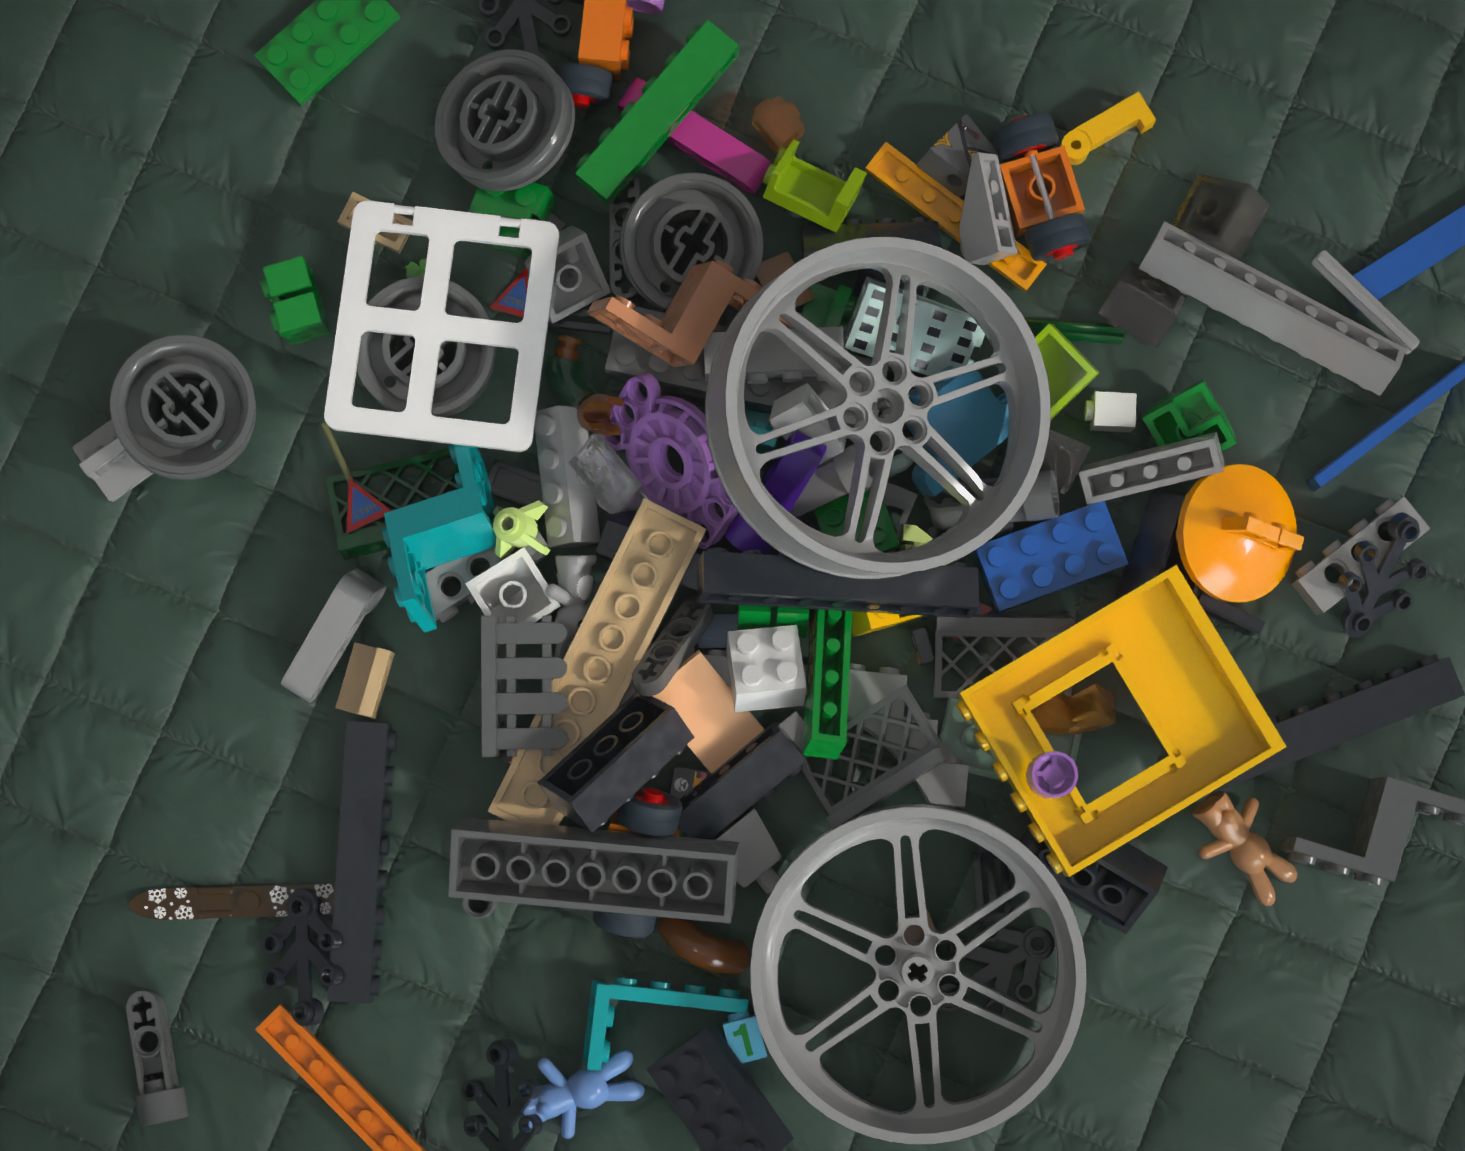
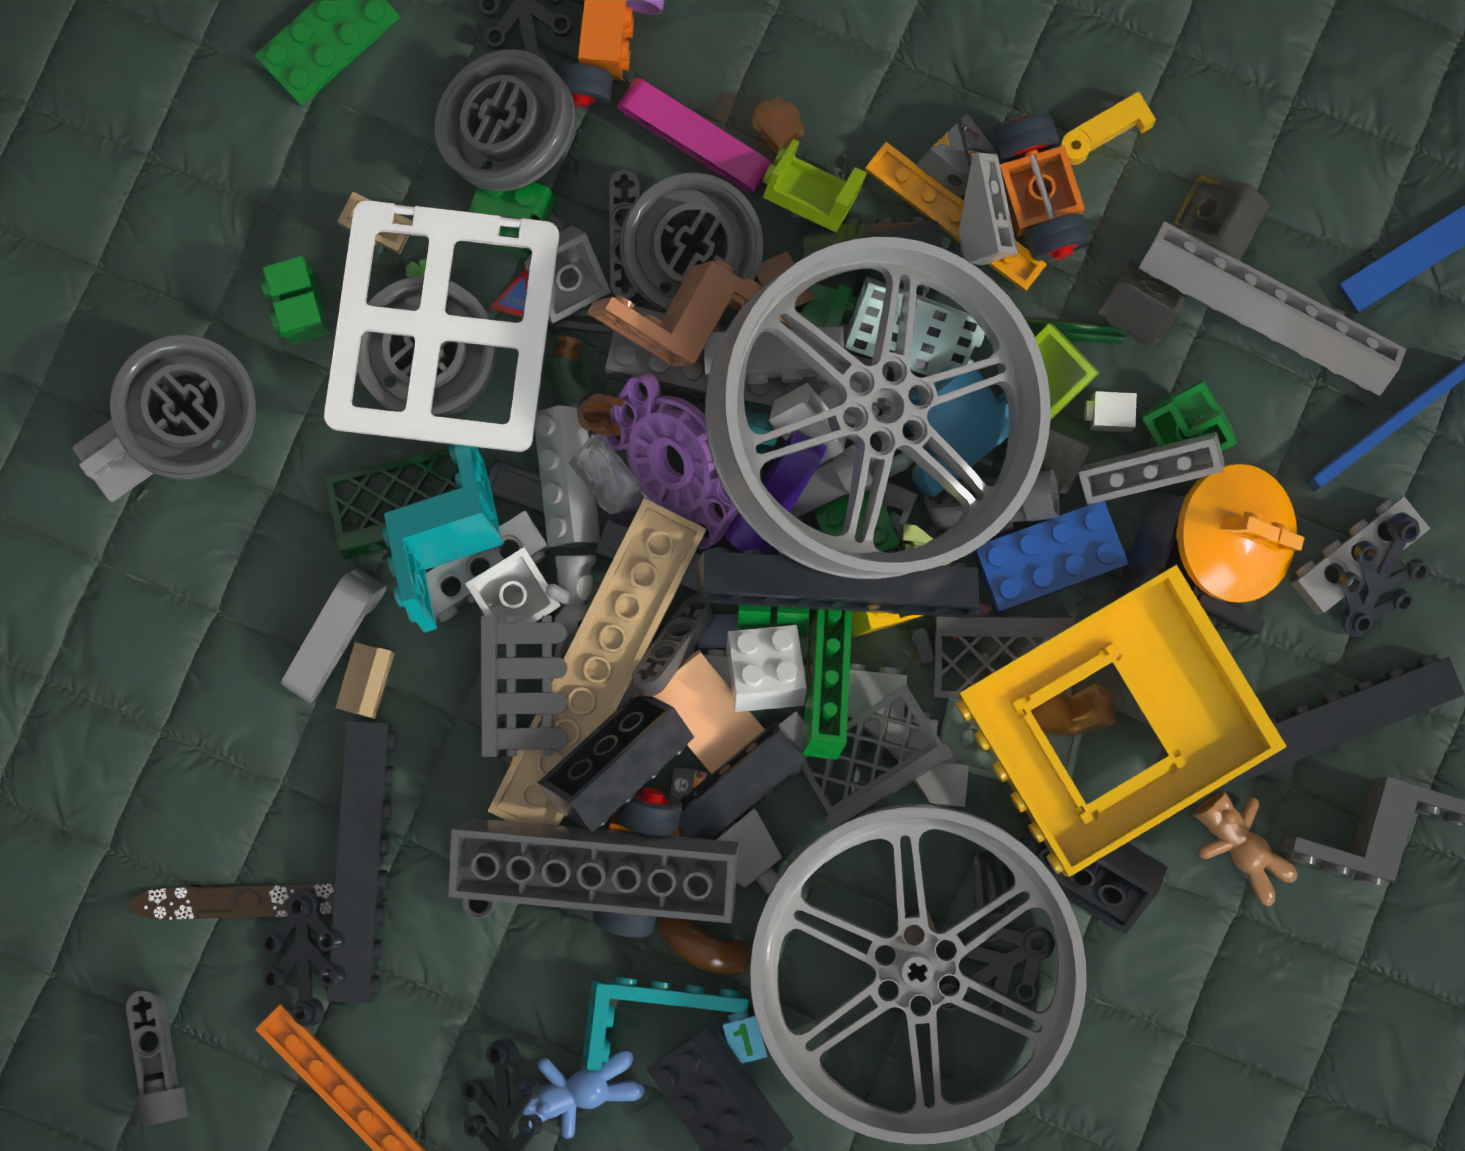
piece [321,422,392,534] -> none
yellowish green brick [493,500,550,560] -> none
green brick [575,20,739,207] -> none
medium lavender wheel [1026,751,1078,799] -> none
light grey axle [1311,250,1420,355] -> none

